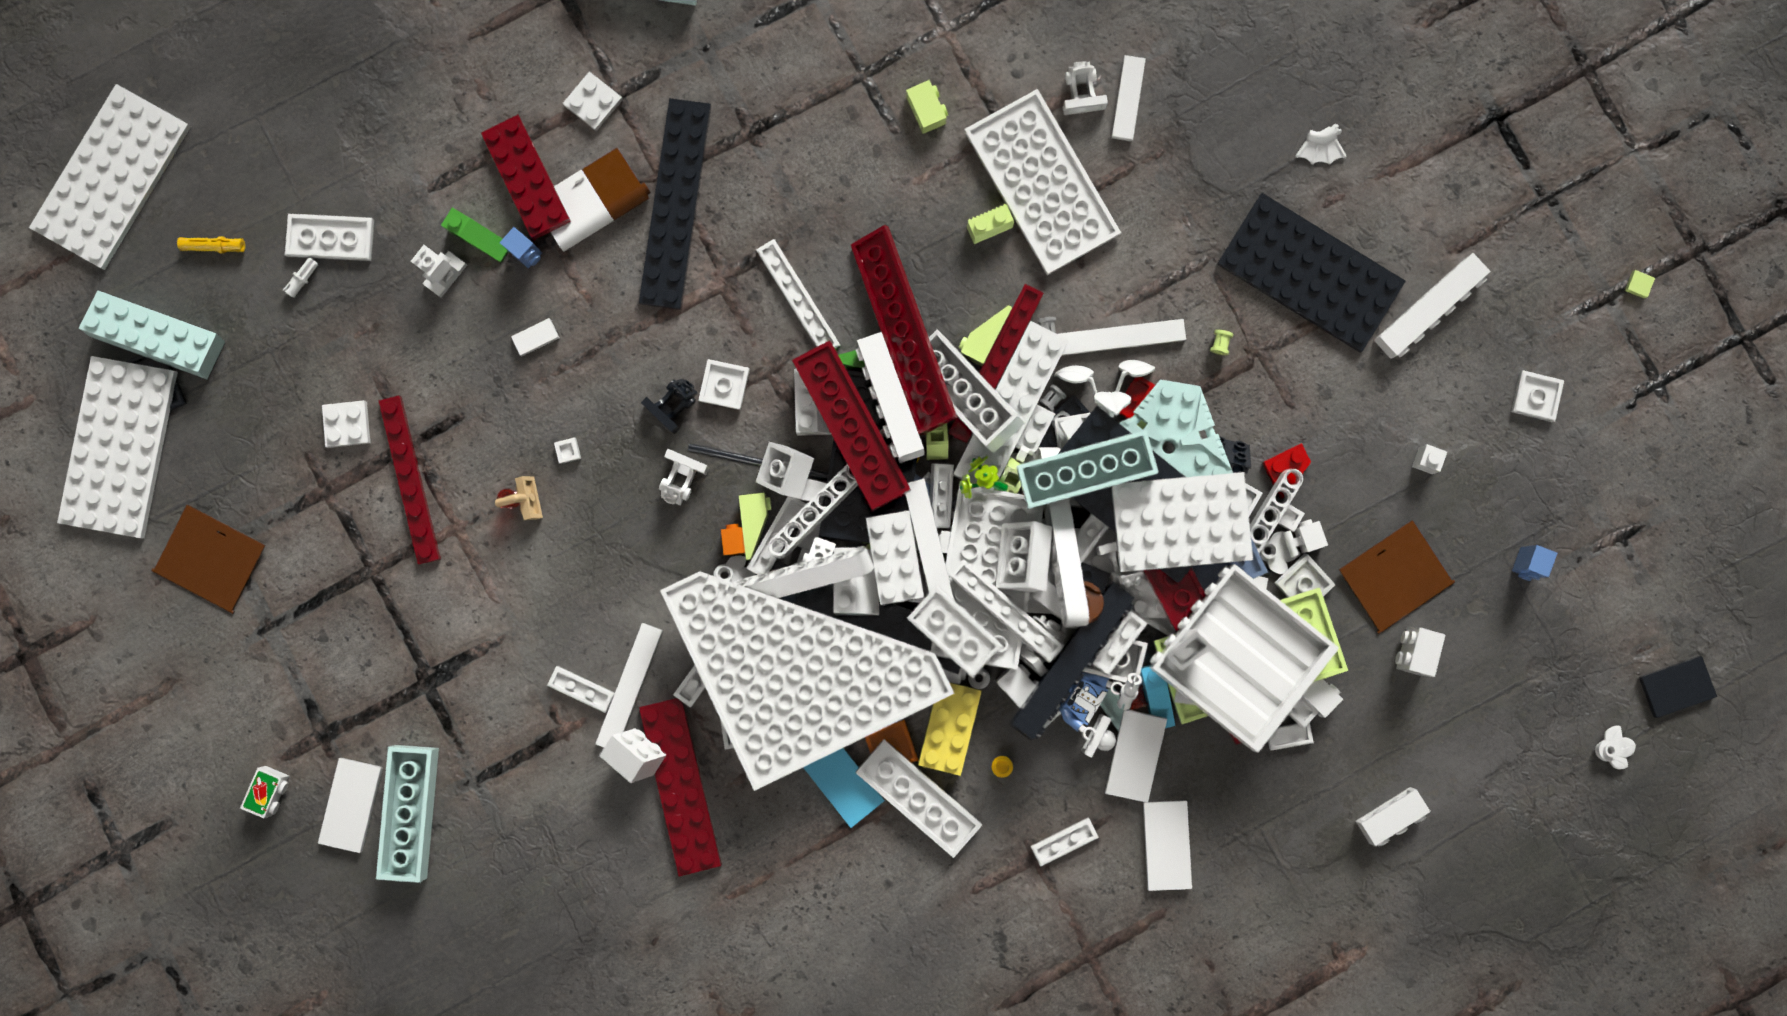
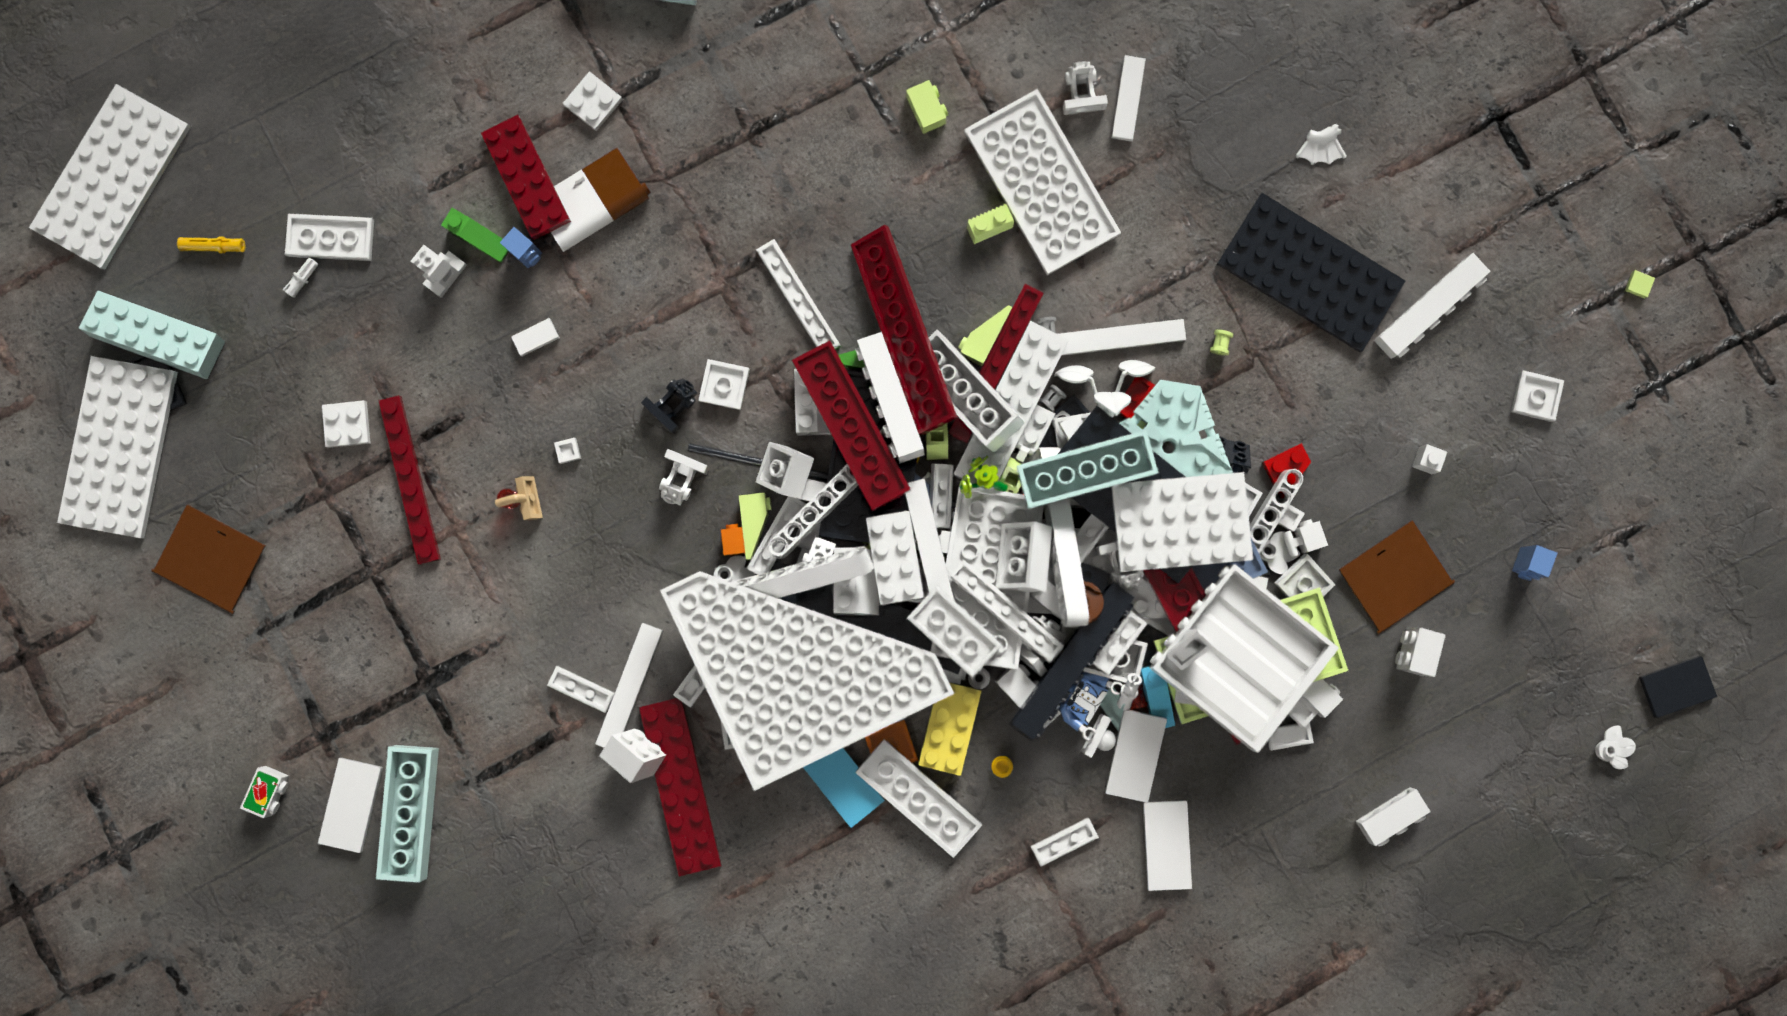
black plate [639,98,712,310] -> none

